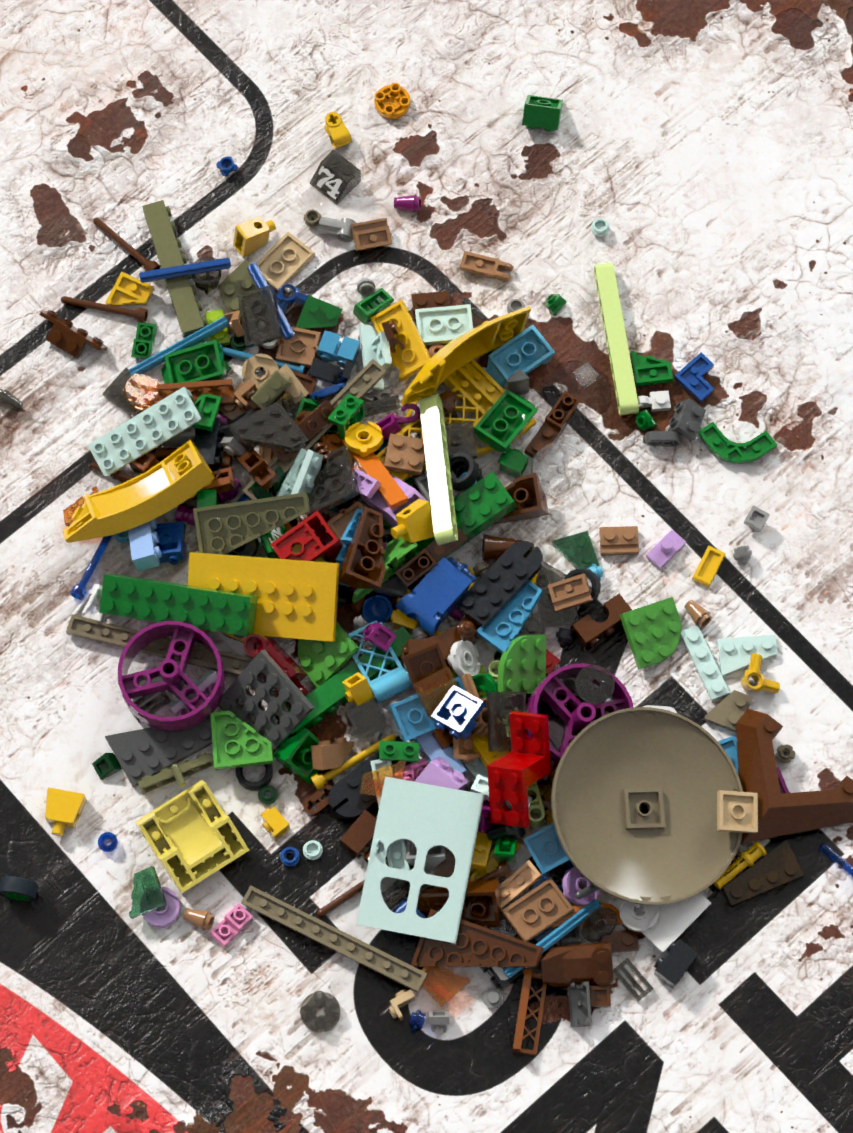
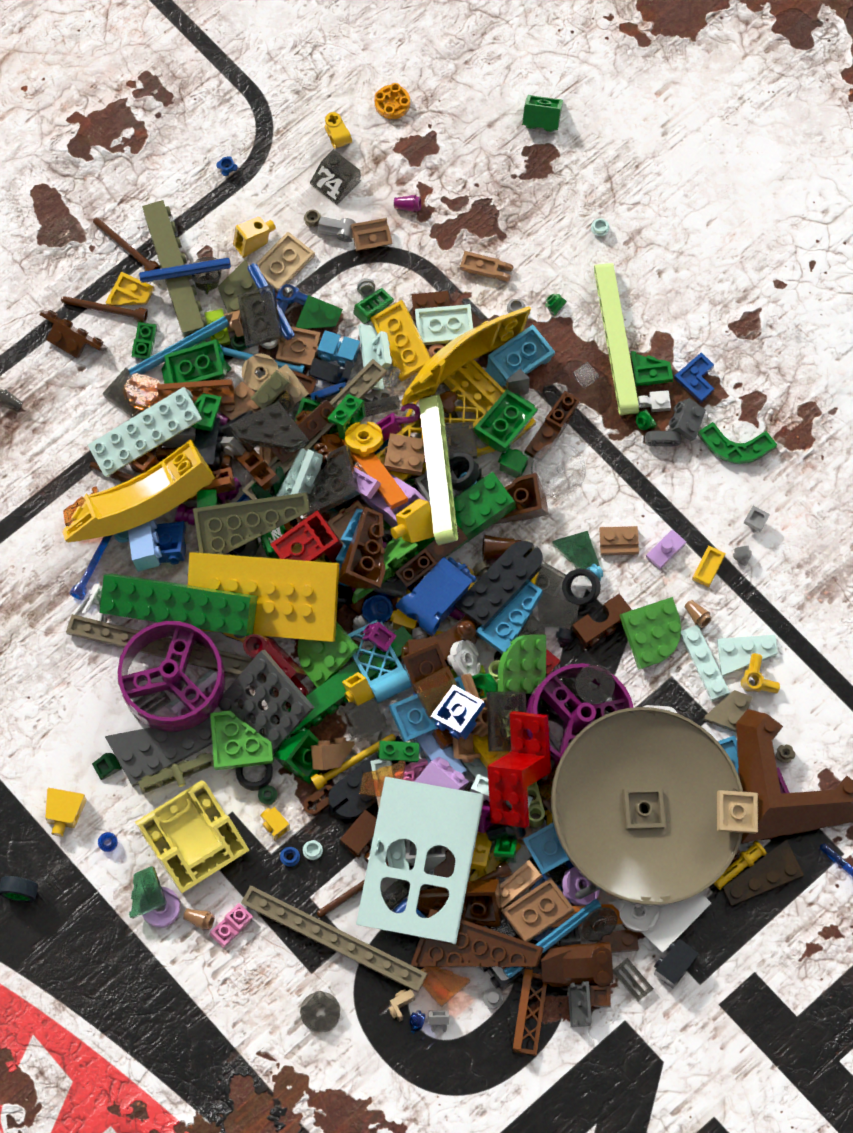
medium nougat bracket [233,379,257,411] -> none
reddish brown plate [381,320,406,353] -> none
medium nougat plate [548,573,593,612] -> none

